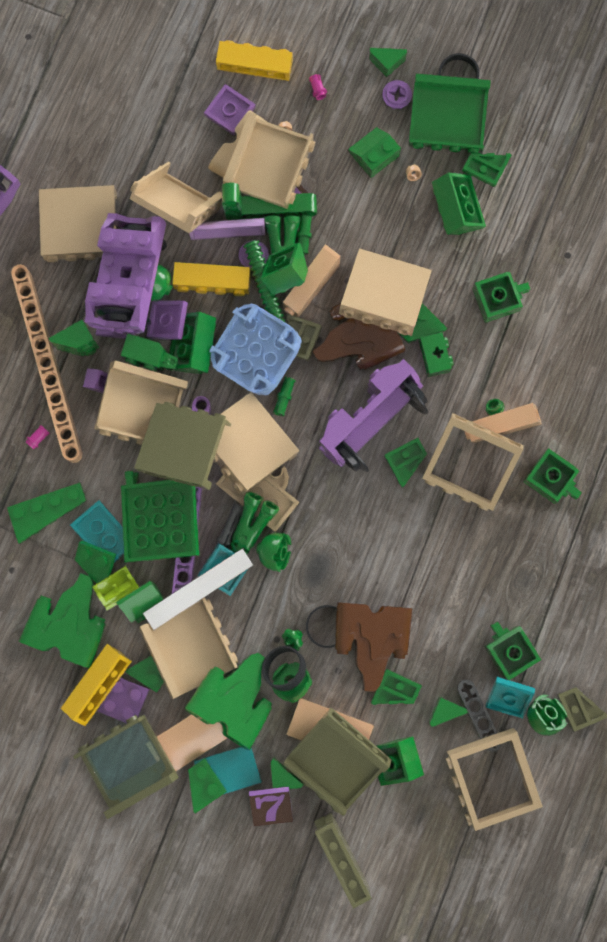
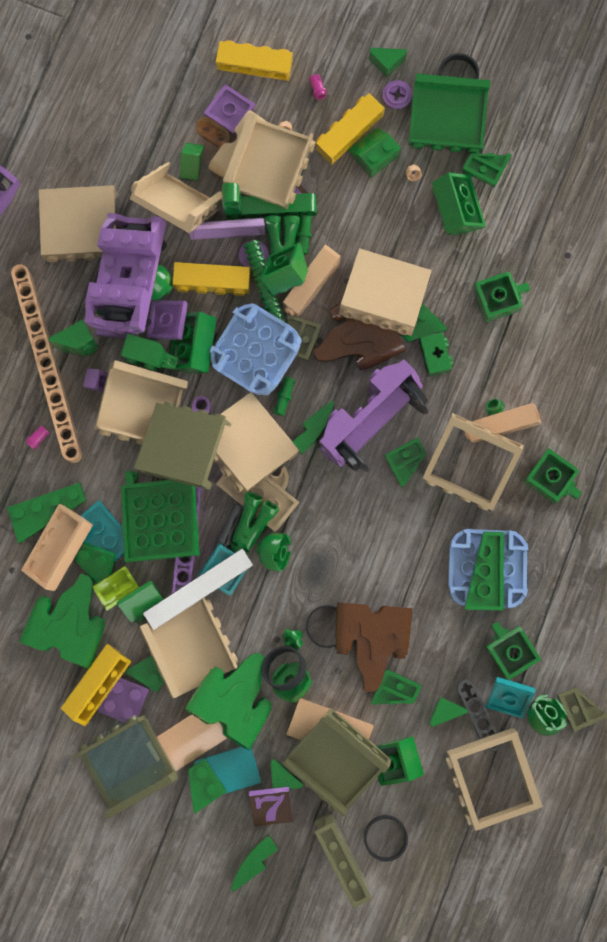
none -> light nougat slope [21,504,93,591]
none -> green slope [180,142,205,182]
none -> clear orange plate [196,117,230,148]
none -> green slope [231,834,278,892]
none -> green slope [292,400,334,456]
none -> yellow brick [316,93,385,165]
none -> black tyre [364,815,408,862]
none -> light blue plate [448,529,528,609]
none -> green wing [463,531,504,611]

